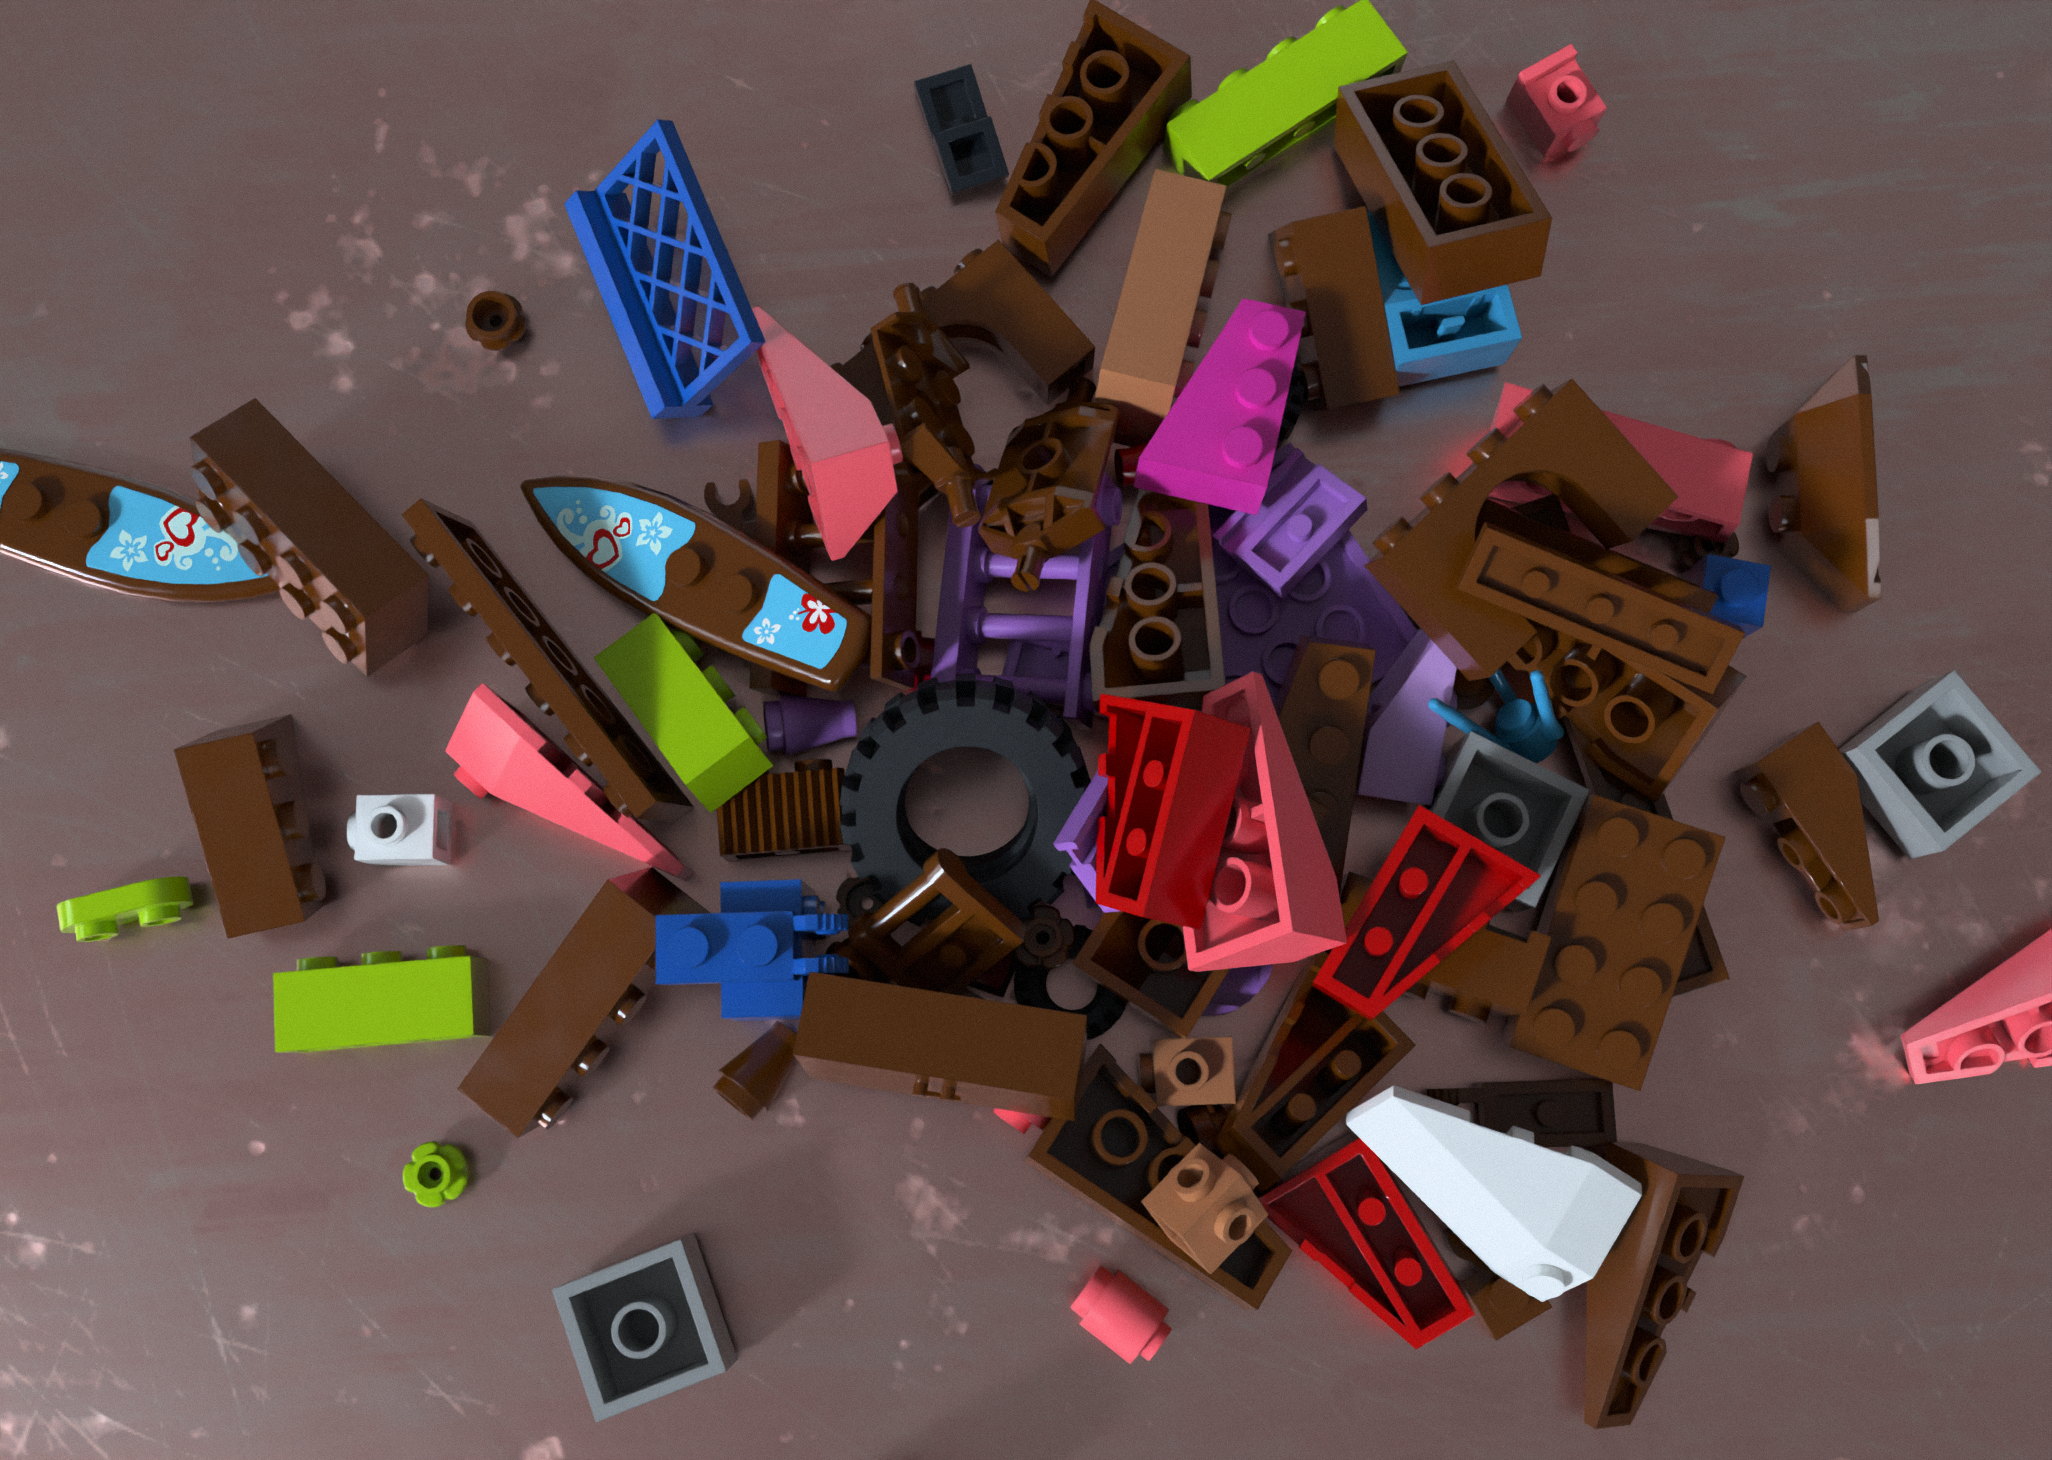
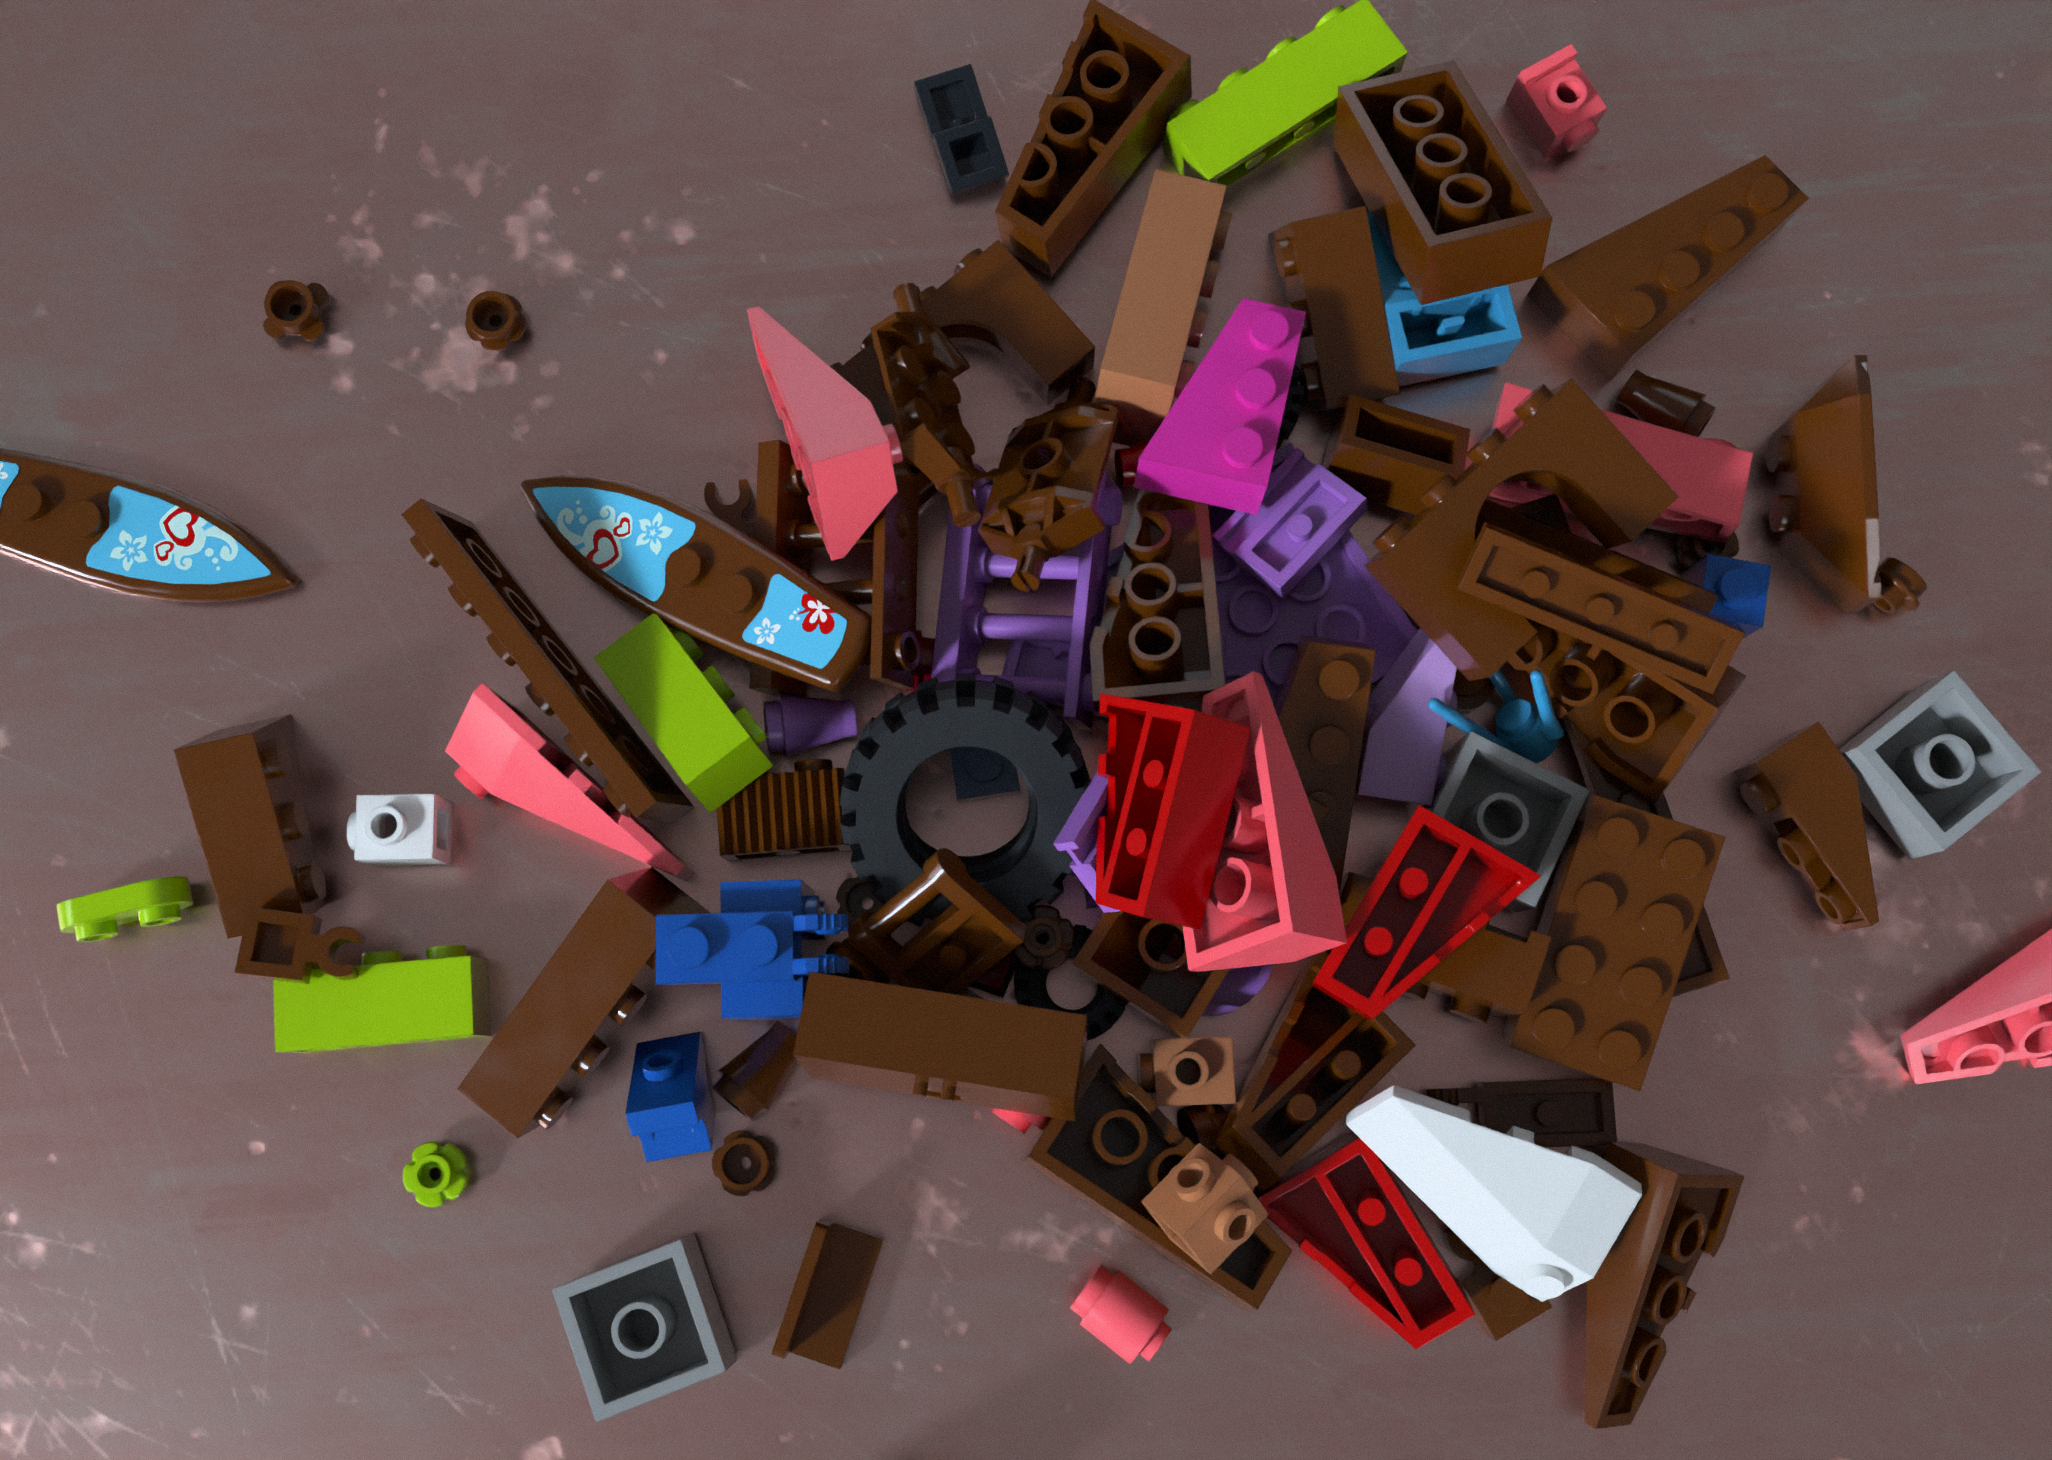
reddish brown brick [189,398,429,677] -> none
blue fence [564,119,766,419] -> none
none -> reddish brown plate [234,907,366,984]
none -> reddish brown plate [263,280,329,342]
none -> blue brick [625,1031,715,1162]
none -> reddish brown plate [712,1130,776,1196]
none -> reddish brown panel [771,1217,885,1369]
none -> sand blue plate [950,746,1020,803]
none -> reddish brown brick [1323,394,1470,515]
none -> reddish brown wedge [1527,155,1809,380]
none -> reddish brown cone [1616,370,1716,437]
none -> reddish brown plate [1873,557,1927,614]

